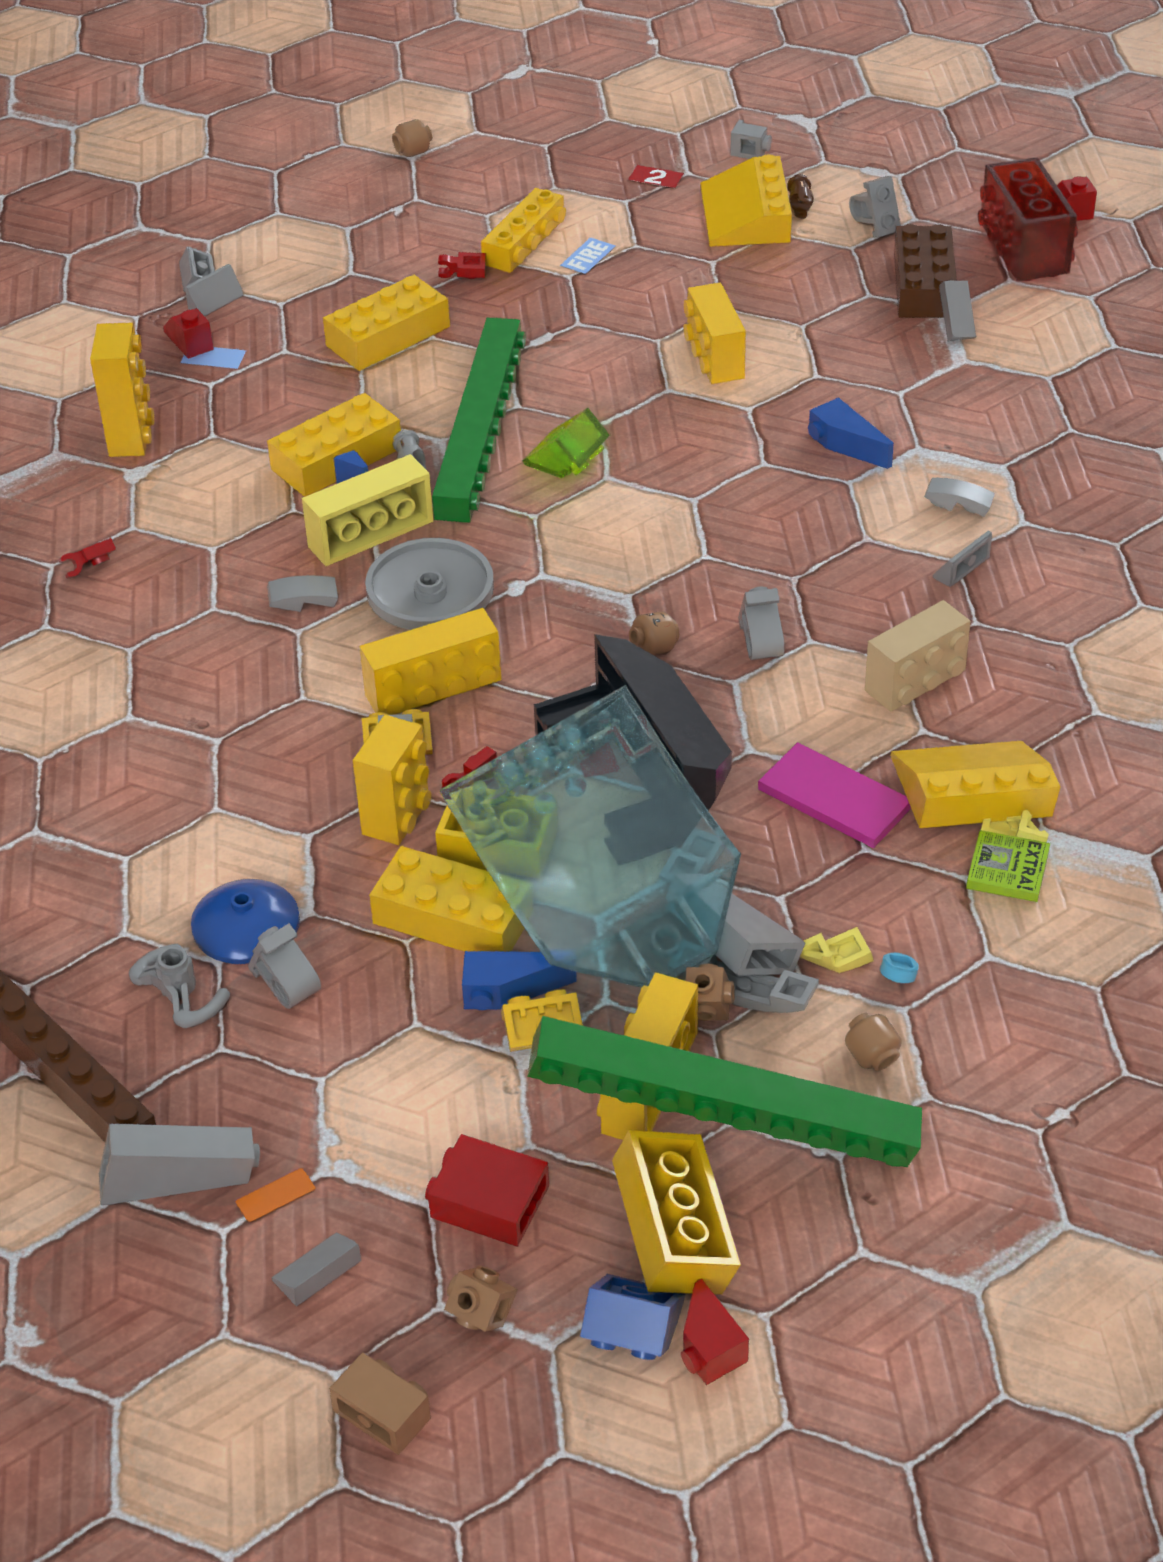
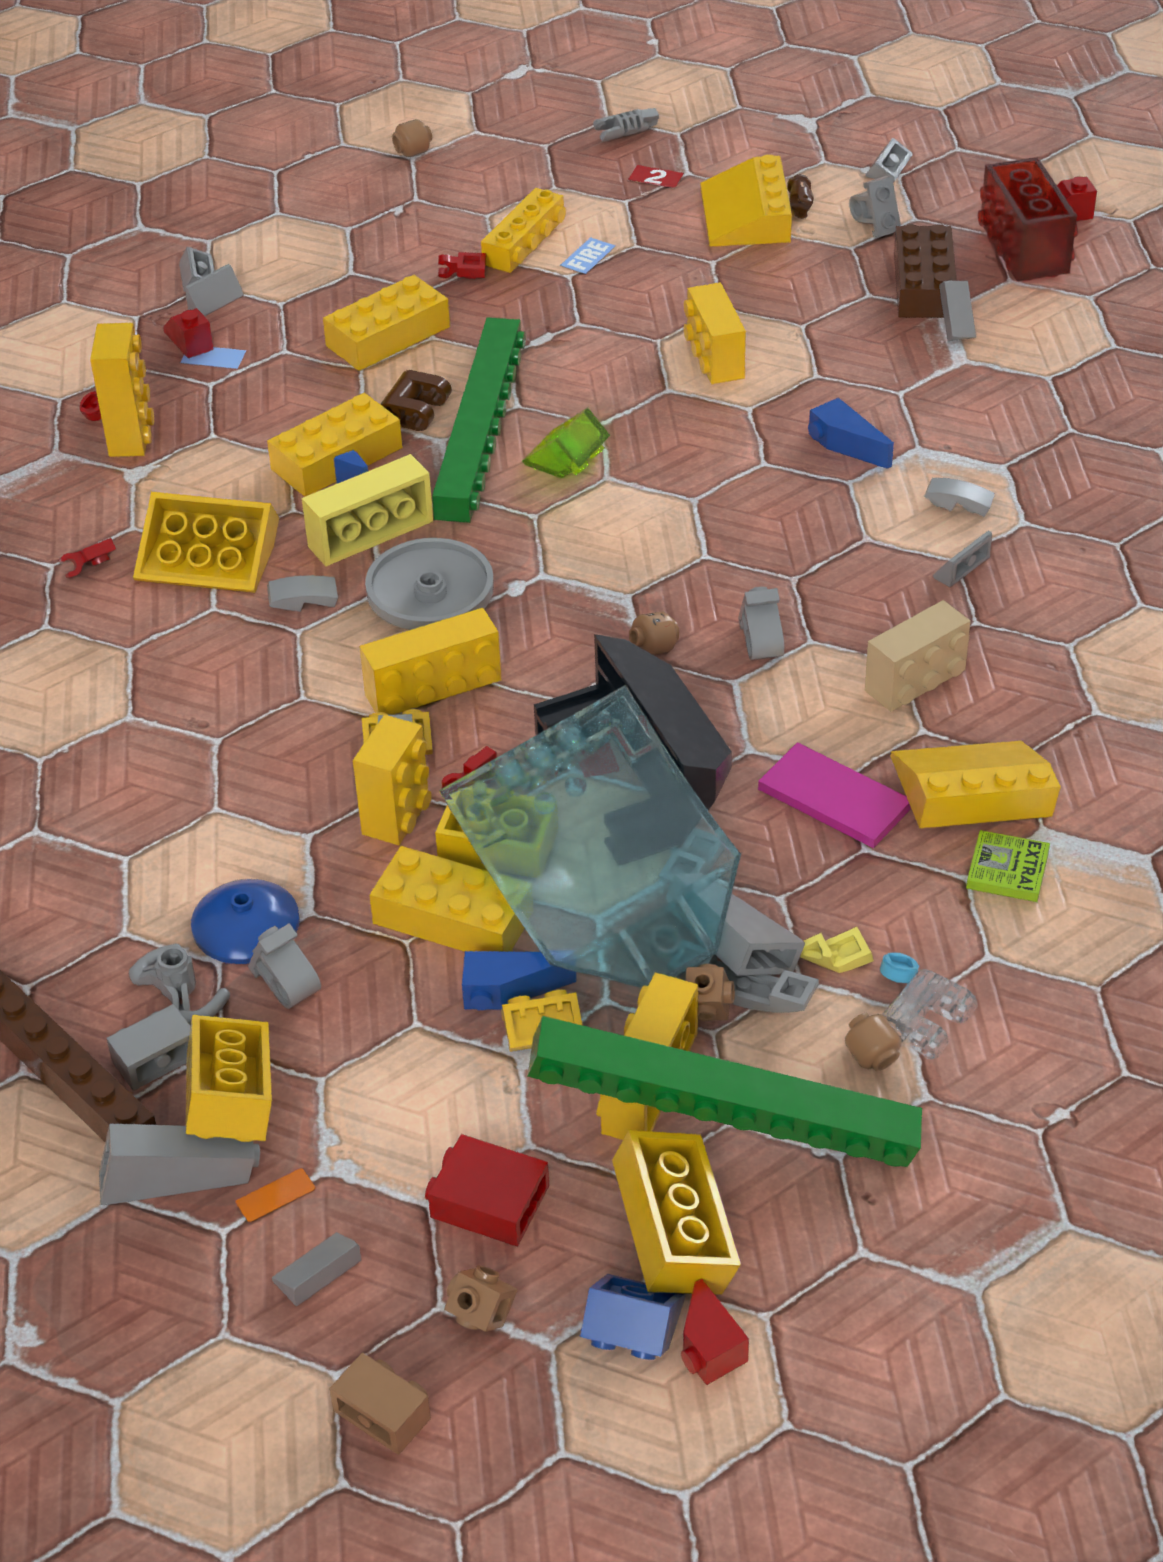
light grey piece [393,430,427,470] -> none
light grey brick [730,119,772,159] -> none
light yellow slope [981,810,1049,842] -> none
none -> red tile [80,391,102,421]
none -> light grey brick [106,1004,191,1091]
none -> yellow slope [133,492,279,593]
none -> yellow brick [185,1015,272,1142]
none -> reddish brown connector [380,370,452,431]
none -> light grey hinge [593,108,659,142]
none -> light grey slope [865,138,913,183]
none -> clear connector [882,969,978,1059]

